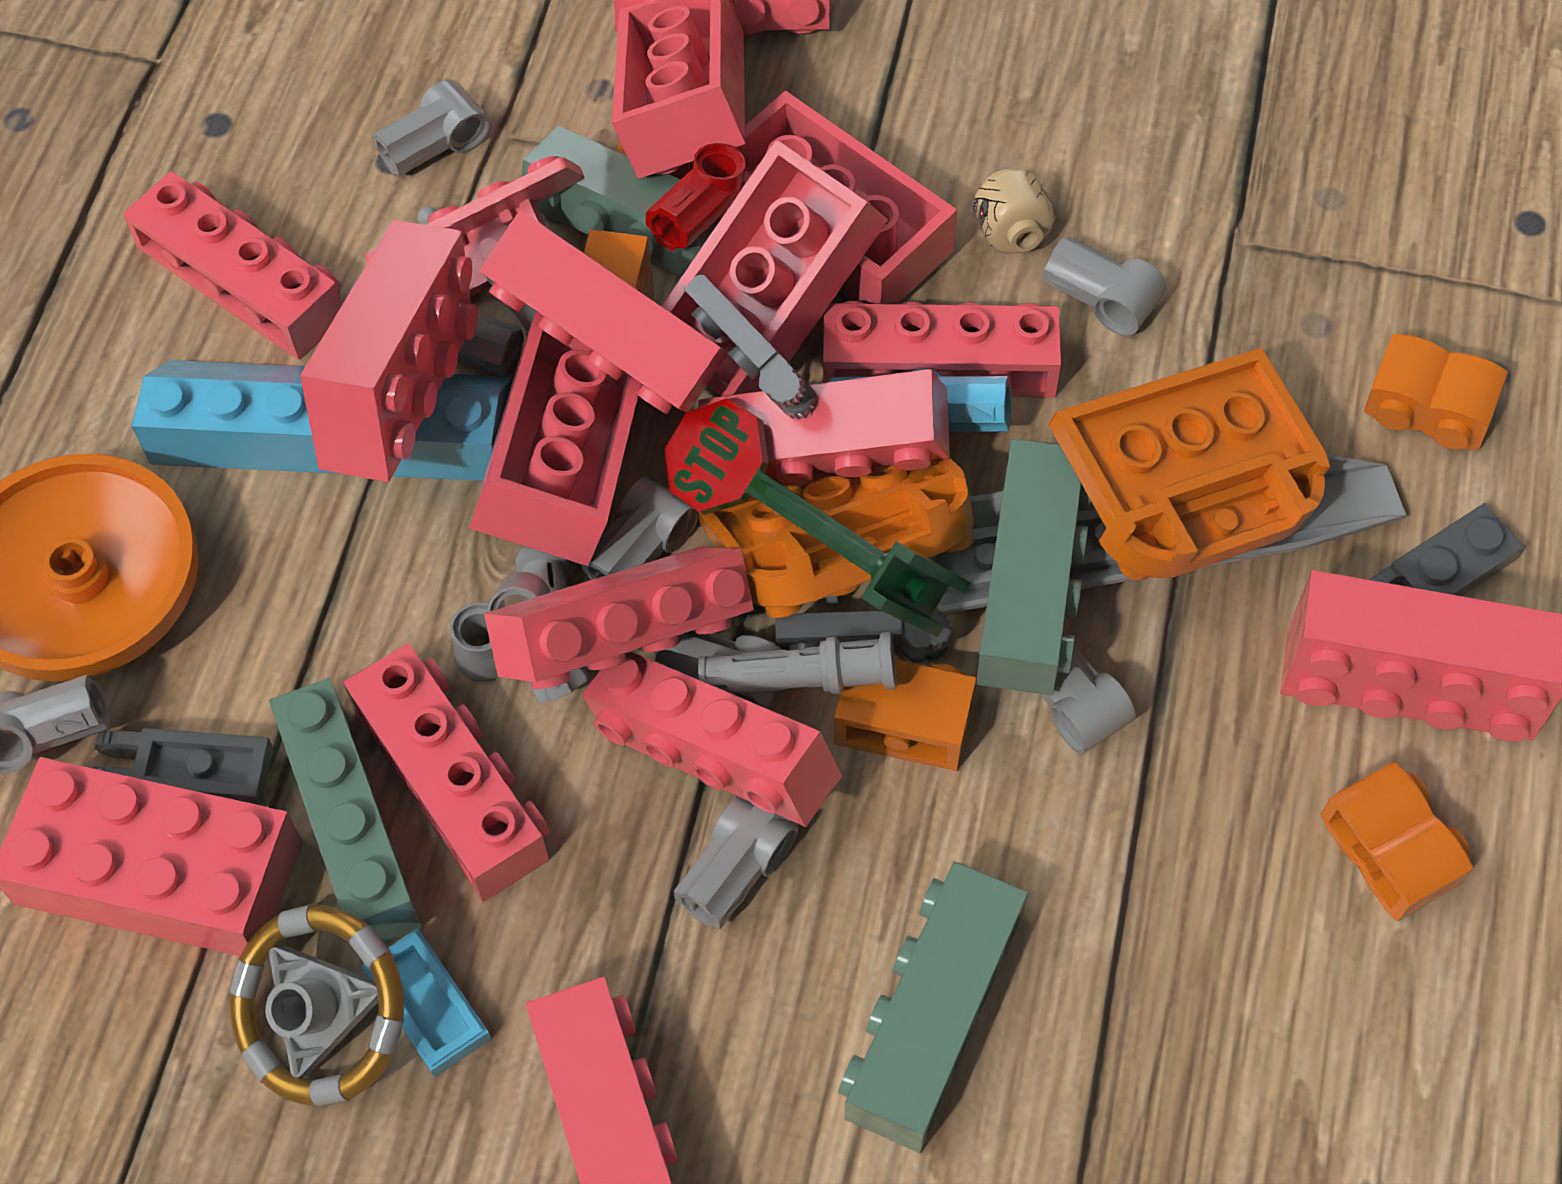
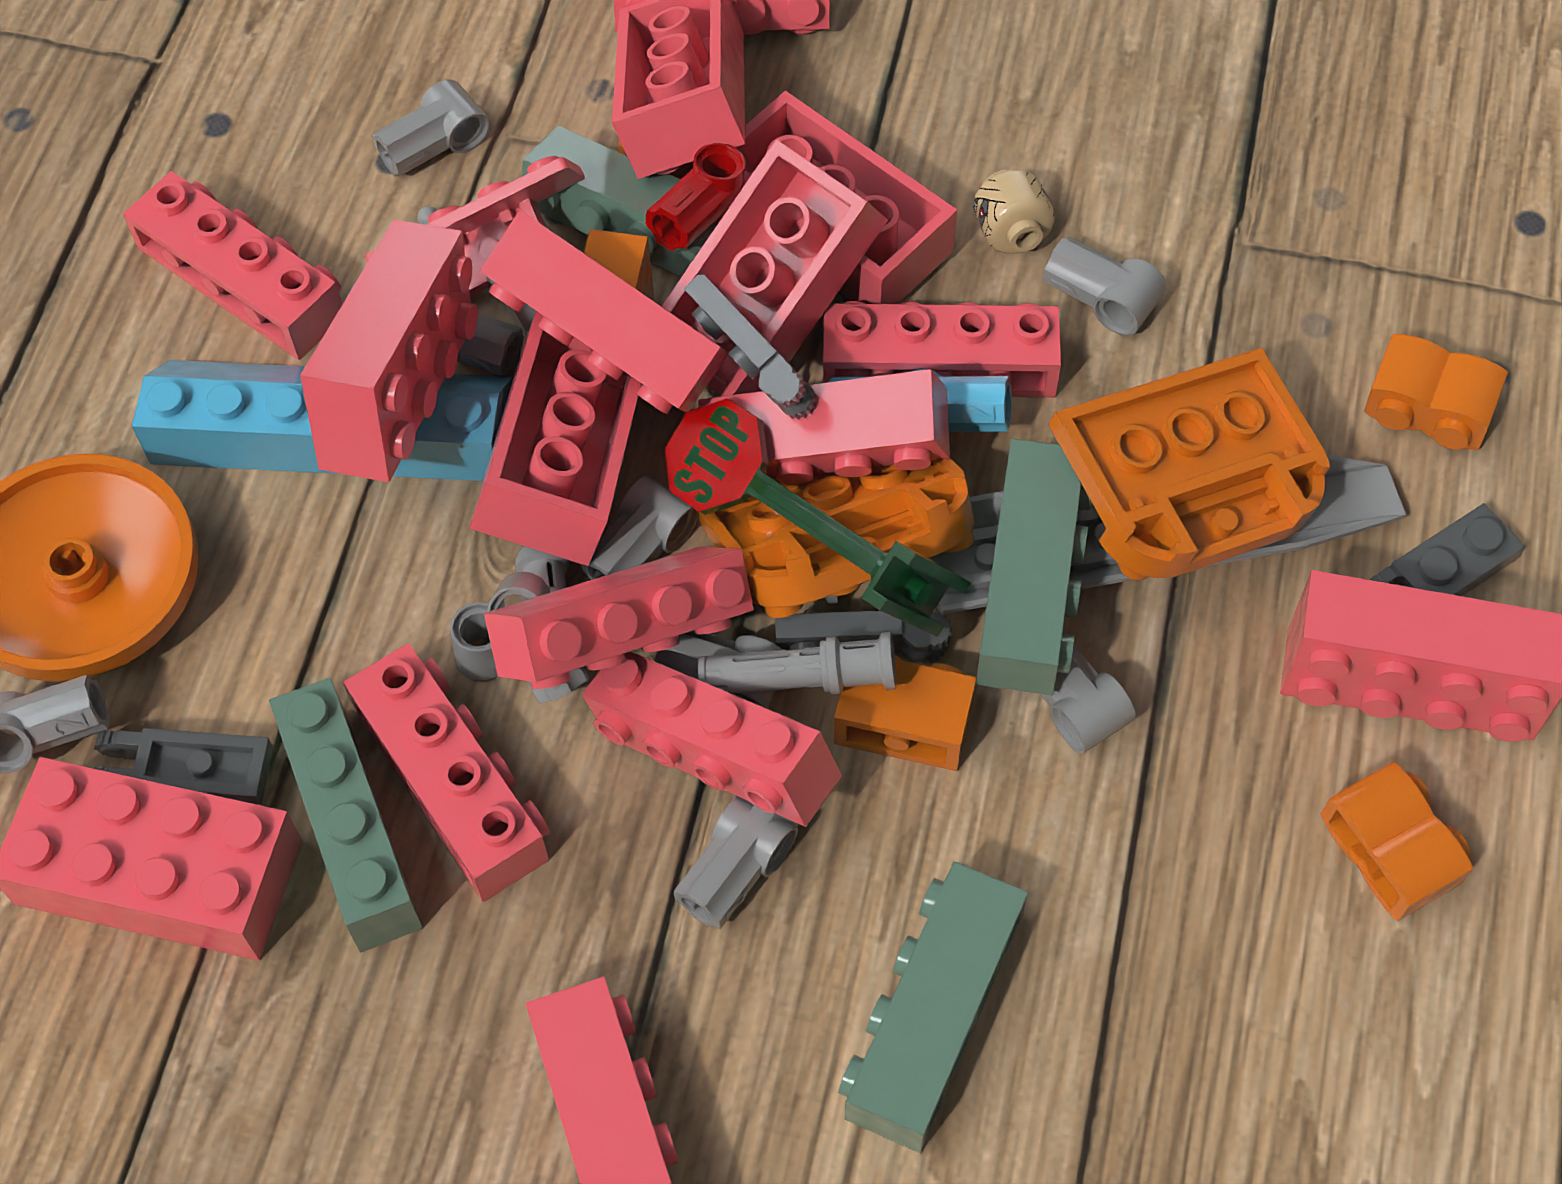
light grey piece [229,904,404,1107] -> none
medium azure tile [361,928,491,1078] -> none

